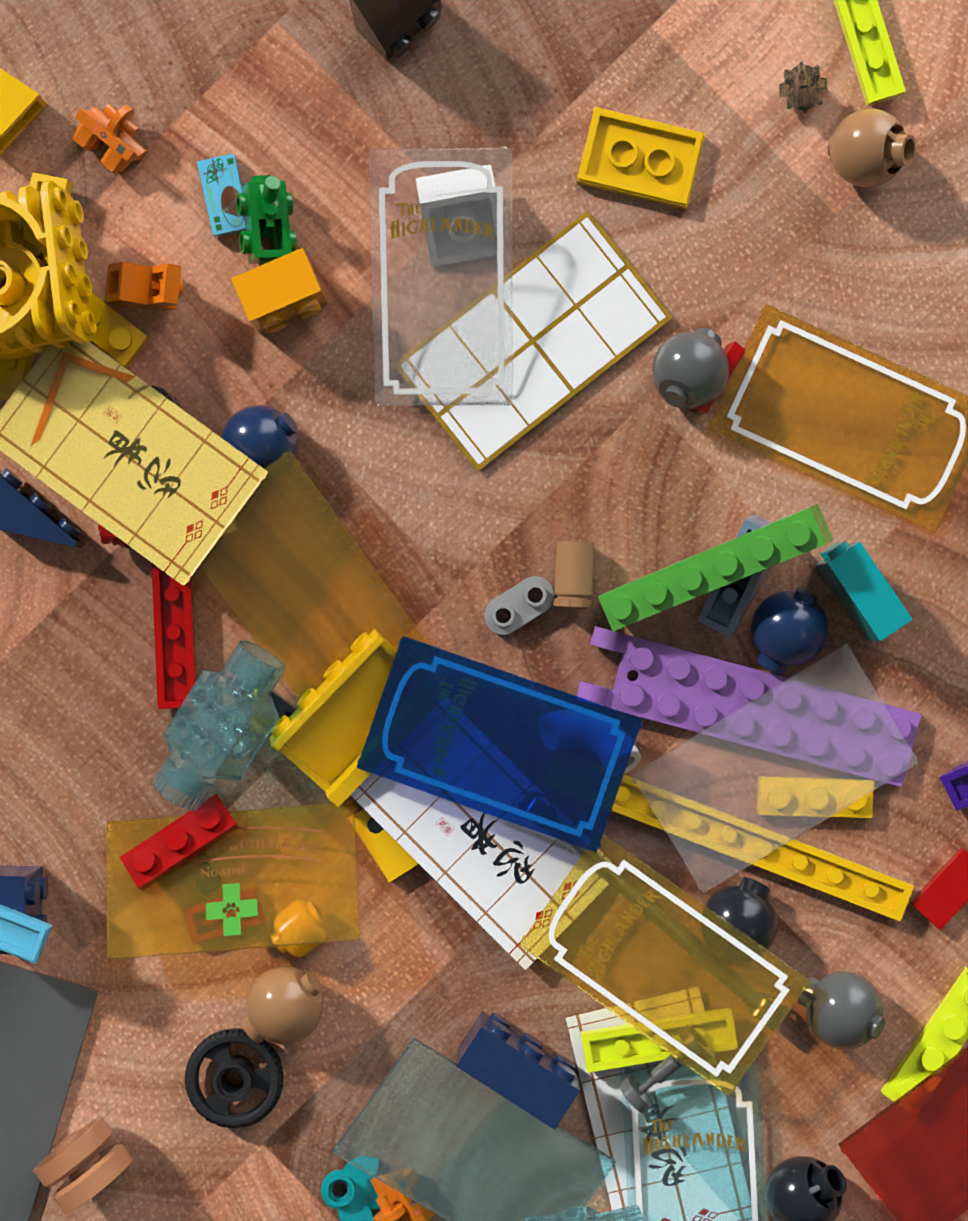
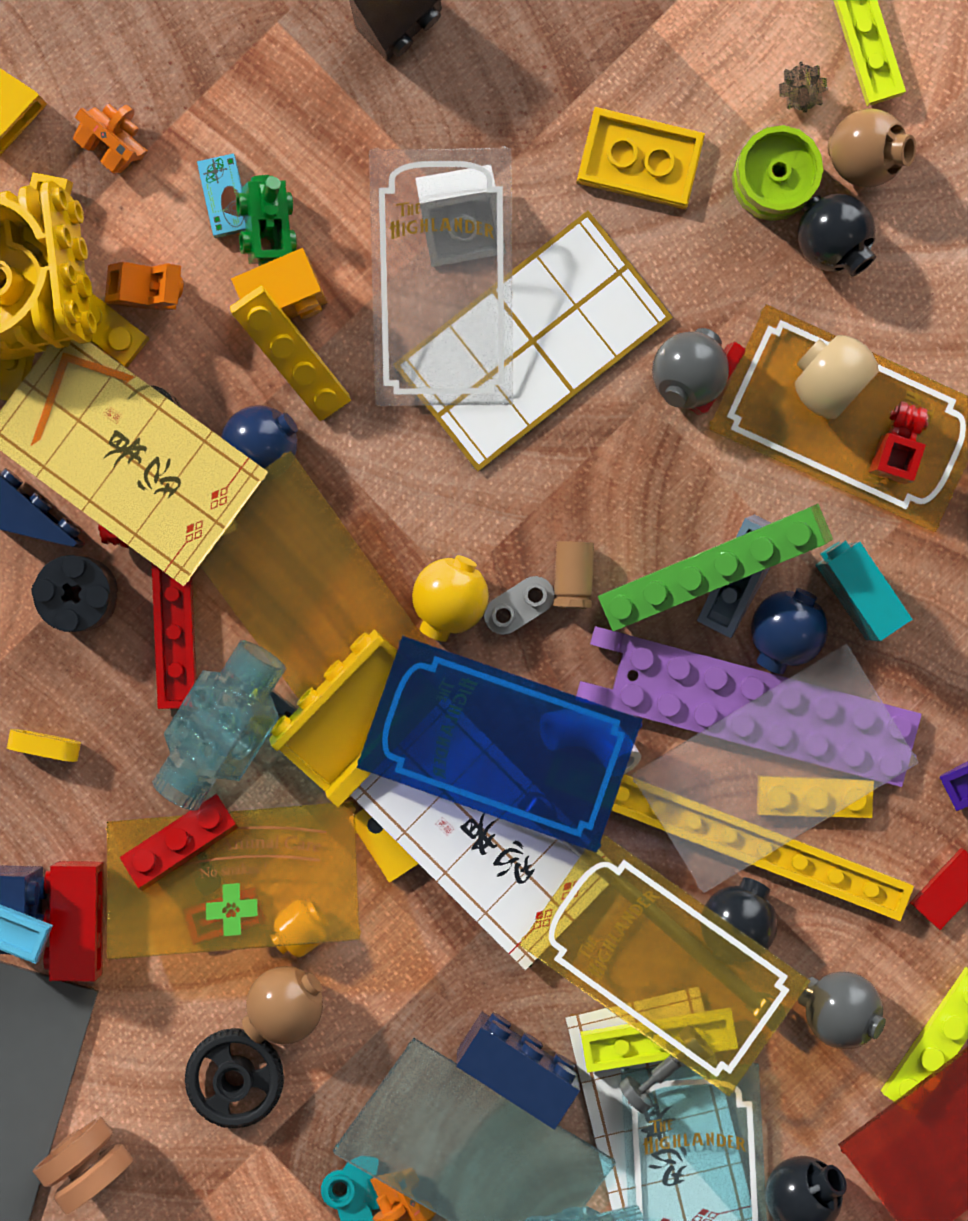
none -> yellow beam [7,729,81,762]
none -> black brick [31,555,118,632]
none -> red brick [43,861,104,982]
none -> yellow plate [230,285,351,422]
none -> yellow brick [412,555,489,642]
none -> lime wheel [732,125,823,221]
none -> tan wheel [795,335,879,419]
none -> black brick [798,194,876,277]
none -> red brick [869,401,929,484]

